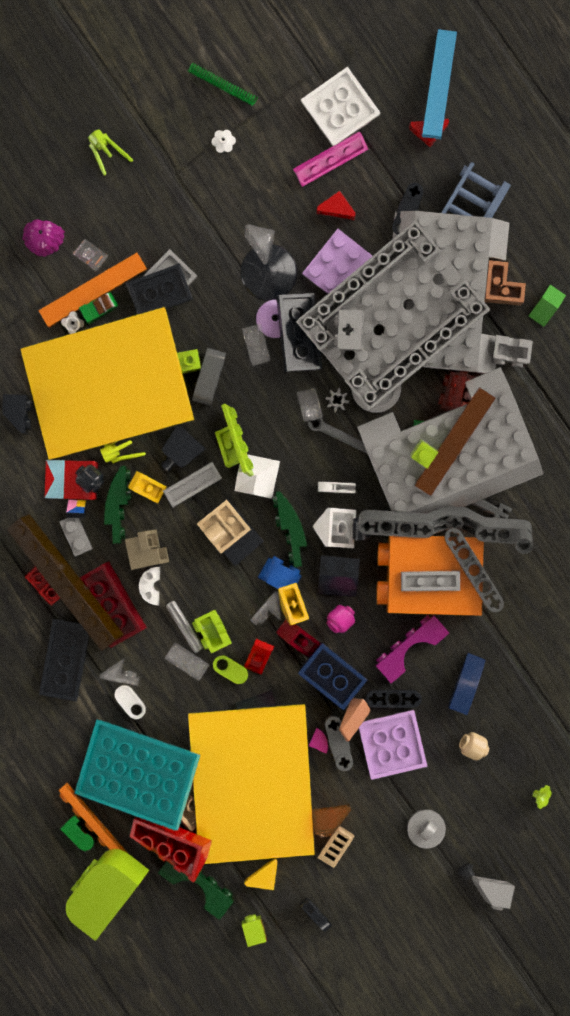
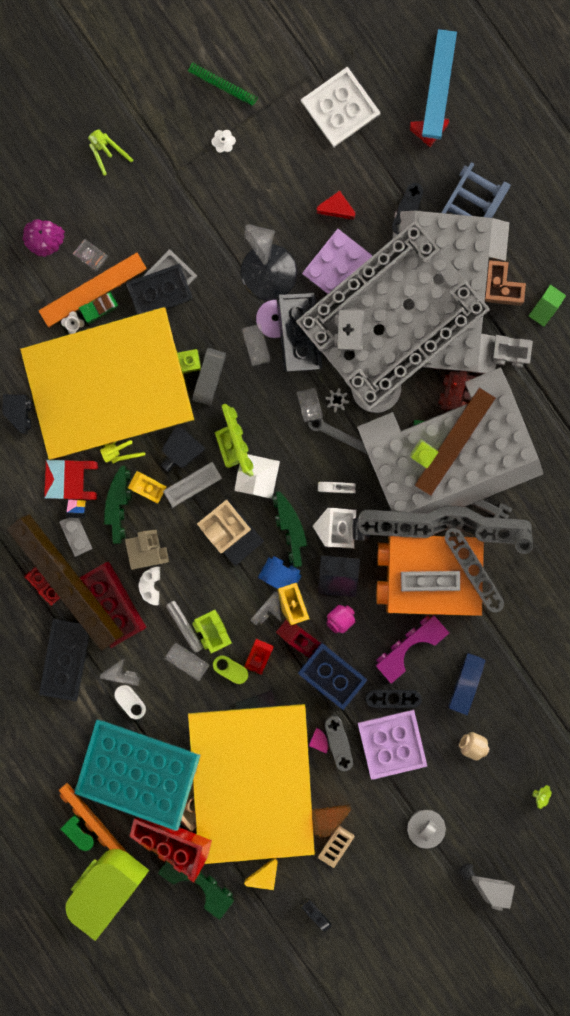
black head [75,465,104,493] -> none
lime brick [242,914,267,947] -> none
dark pink tile [293,132,368,187] -> none
nougat slope [339,699,370,741] -> none

